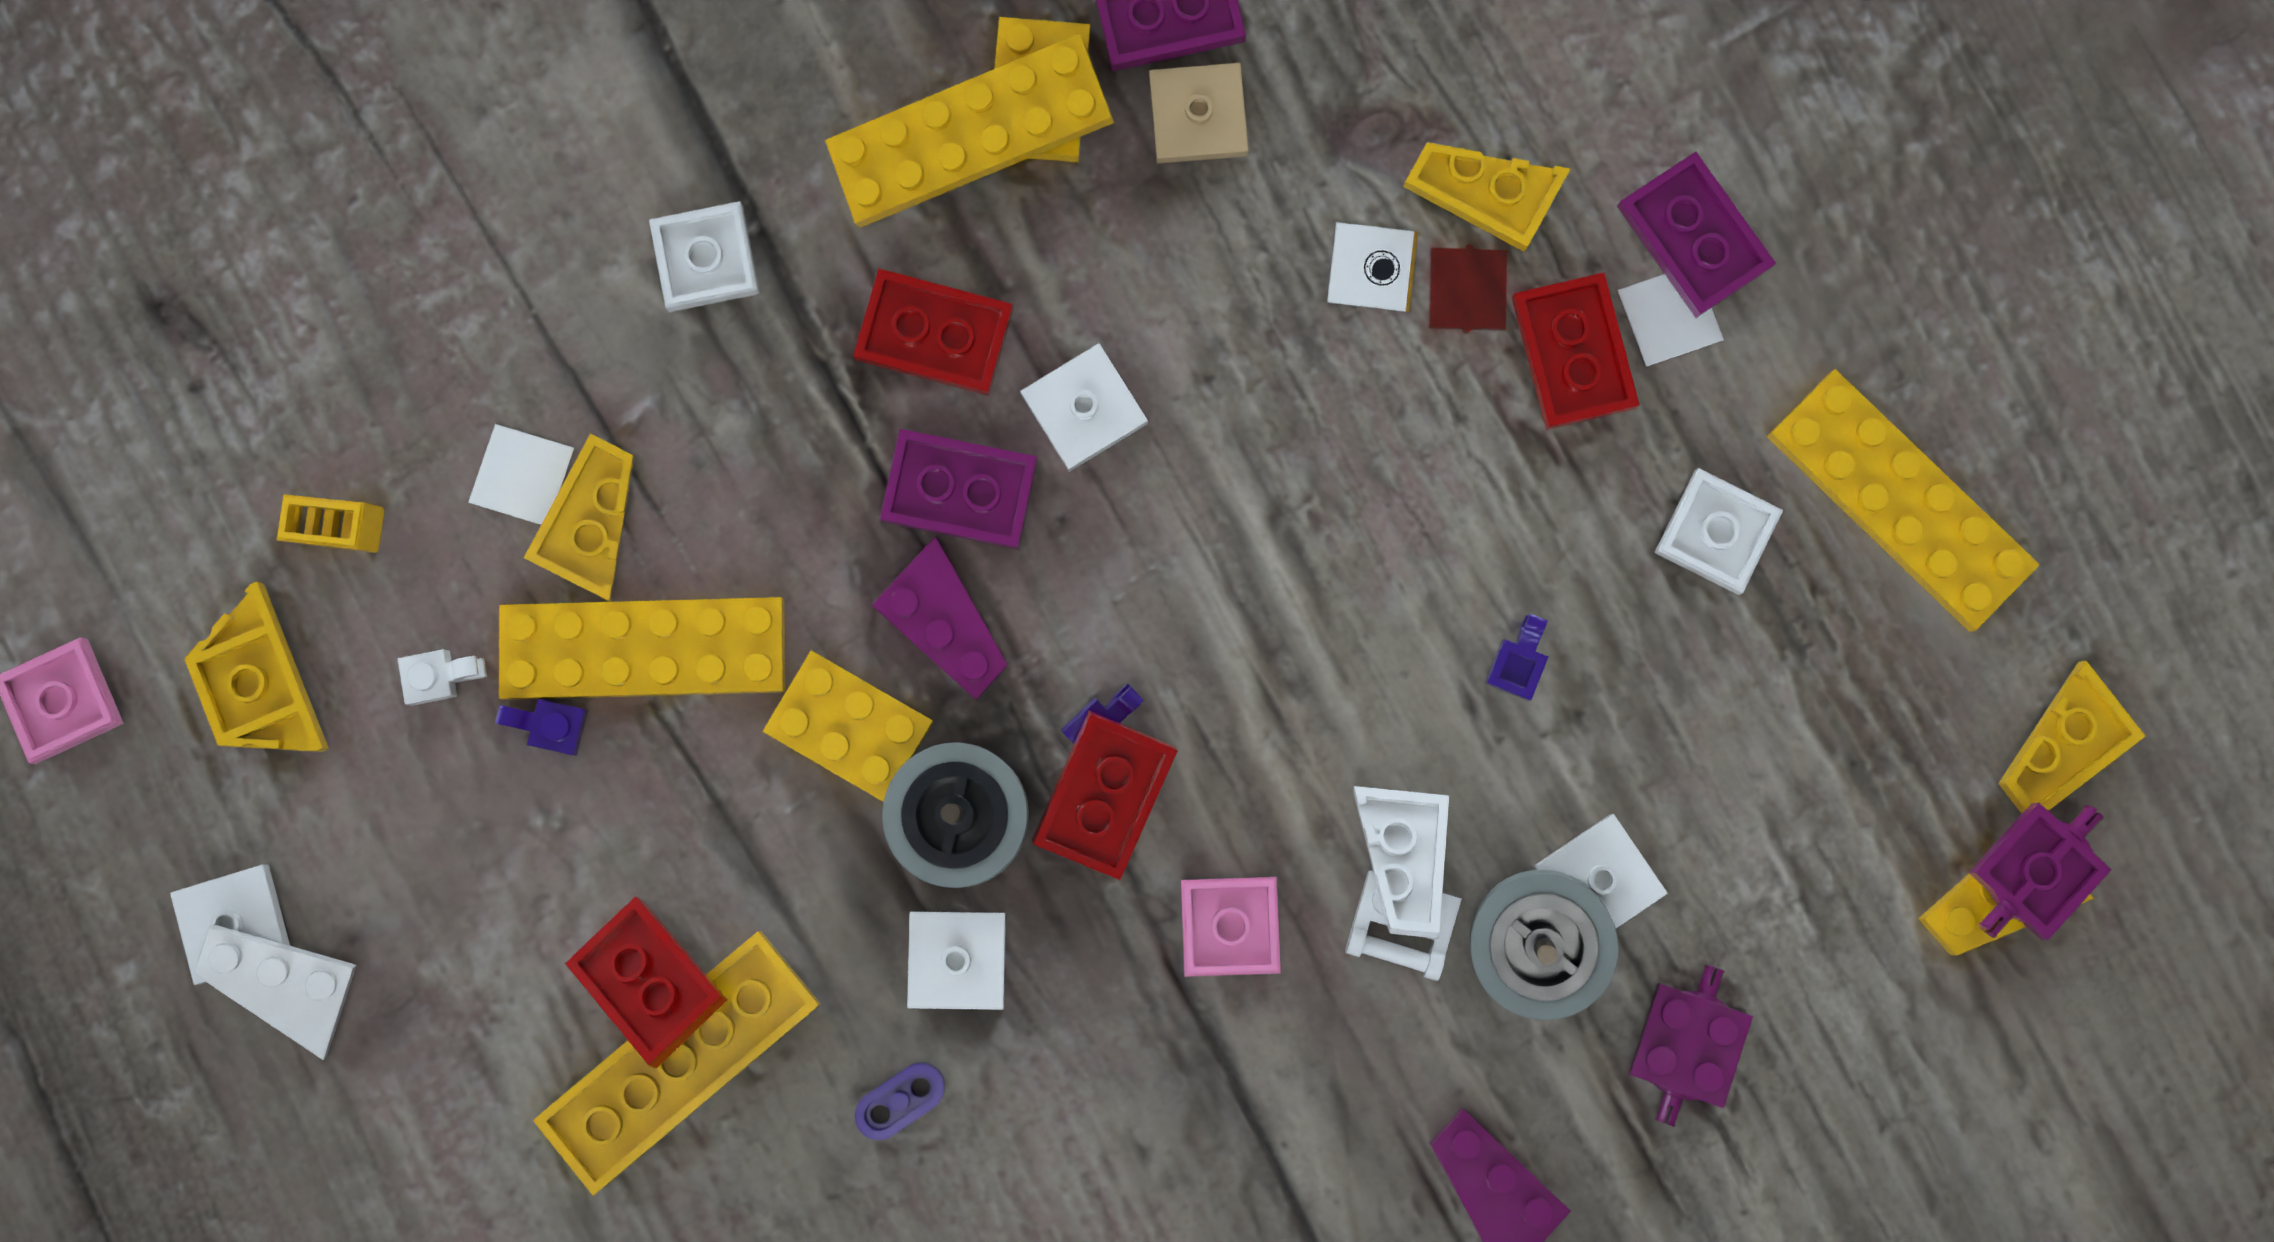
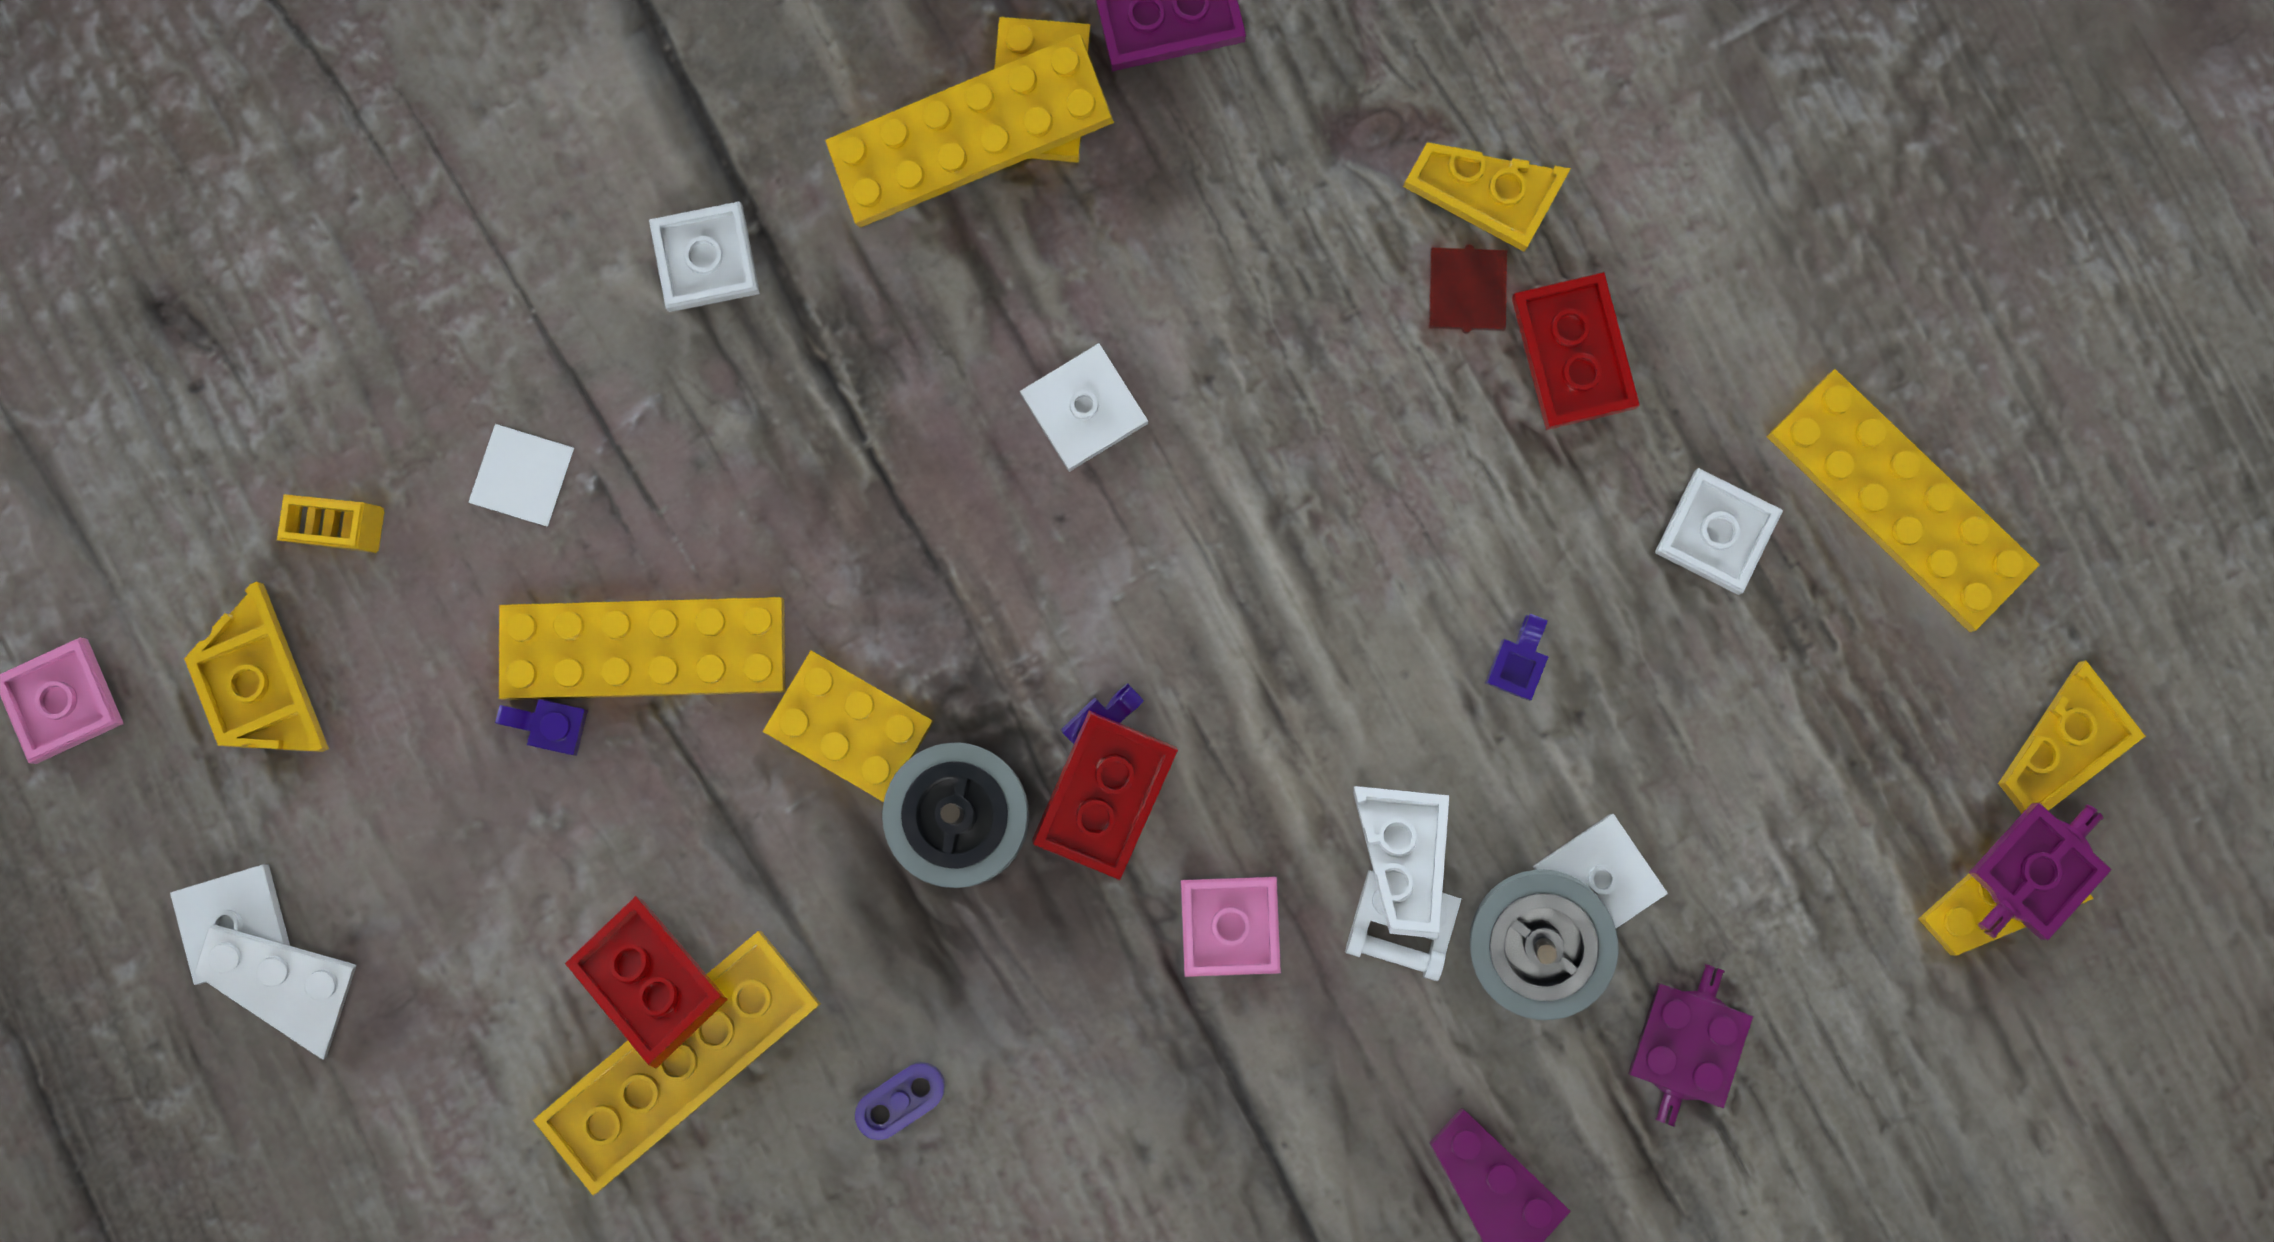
white plate [397,649,487,706] -> none
yellow wing [524,433,634,602] -> none
red plate [853,268,1014,396] -> none
magenta wing [872,536,1008,701] -> none
magenta plate [880,429,1038,550] -> none
white plate [907,911,1006,1010] -> none
tan plate [1149,63,1248,164] -> none
white sticker [1327,222,1418,312] -> none
magenta plate [1617,151,1776,318] -> none
white sticker [1617,274,1724,367] -> none

